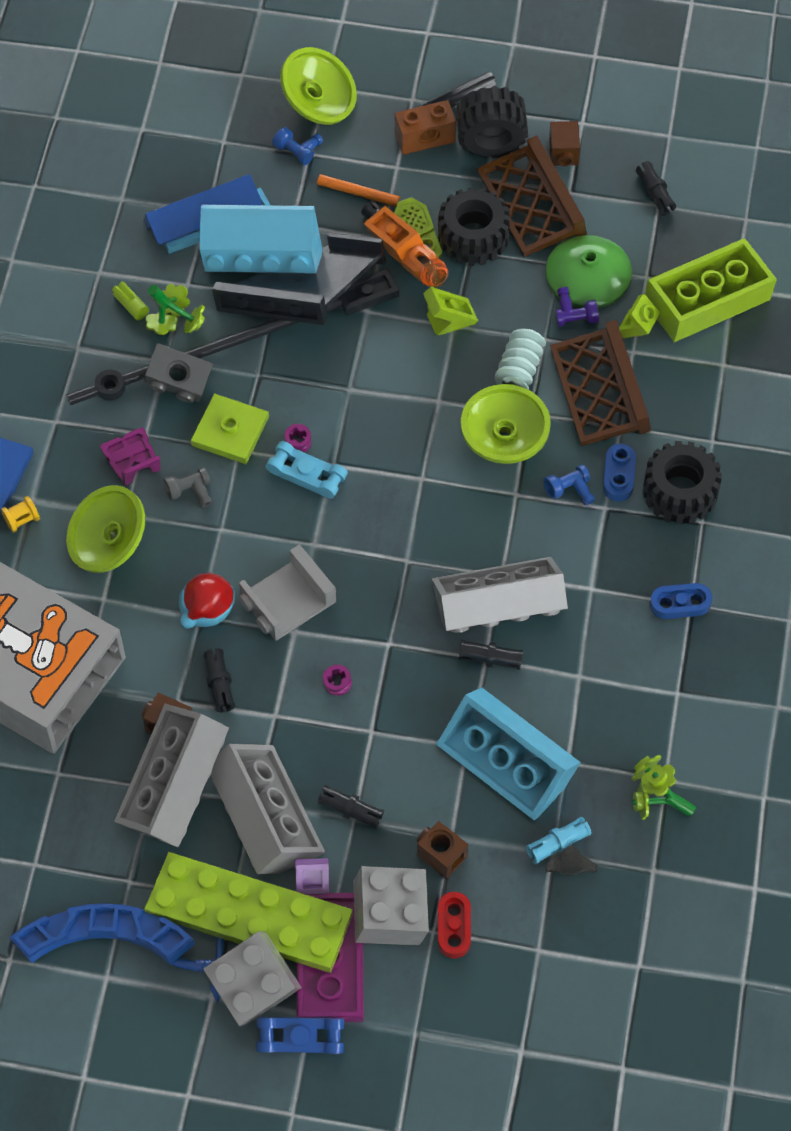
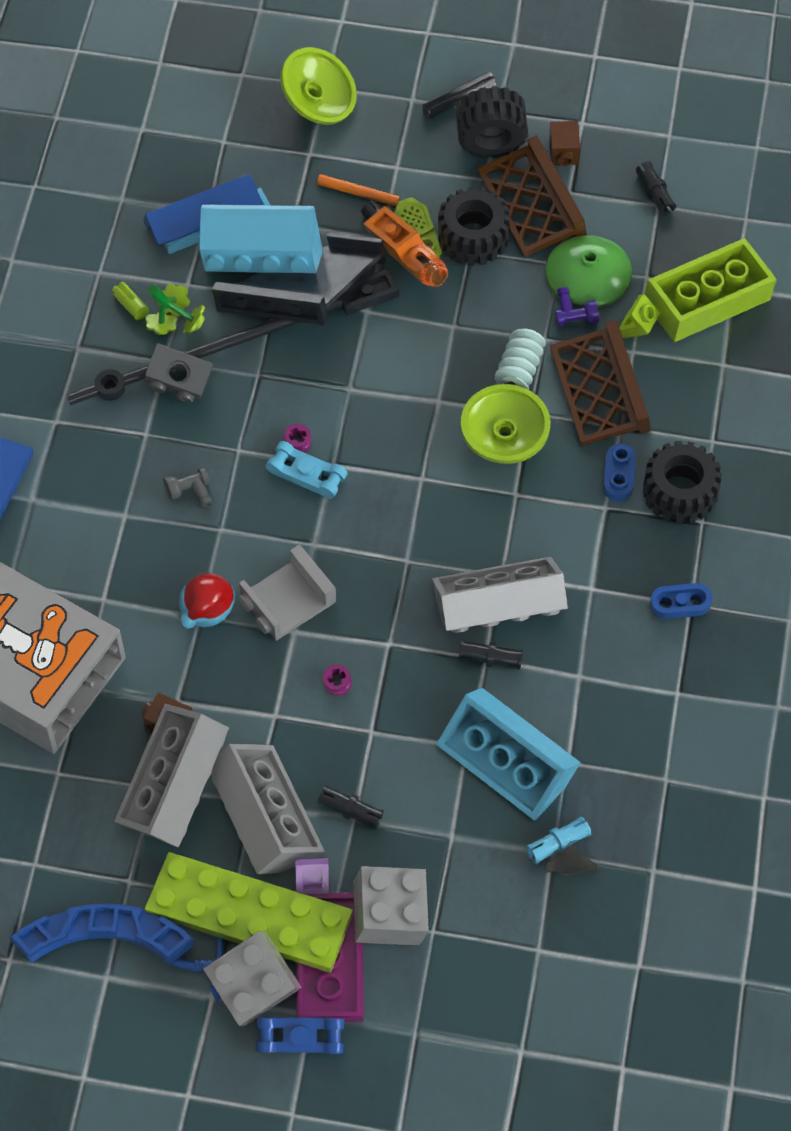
yellow bush [0,496,40,533] -> none
lime dish [66,485,145,573] -> none
magenta piece [100,427,161,486] -> none
lime plate [191,393,269,464] -> none
black pin [203,648,235,713] -> none
blue piece [272,127,323,165] -> none
dark orange brick [394,100,456,155] -> none
reddish brown brick [417,821,469,879] -> none
lime slope [423,287,478,335] -> none
red plate [438,892,471,959] -> none
blue piece [543,464,595,505] -> none
lime plant [632,754,696,820] -> none

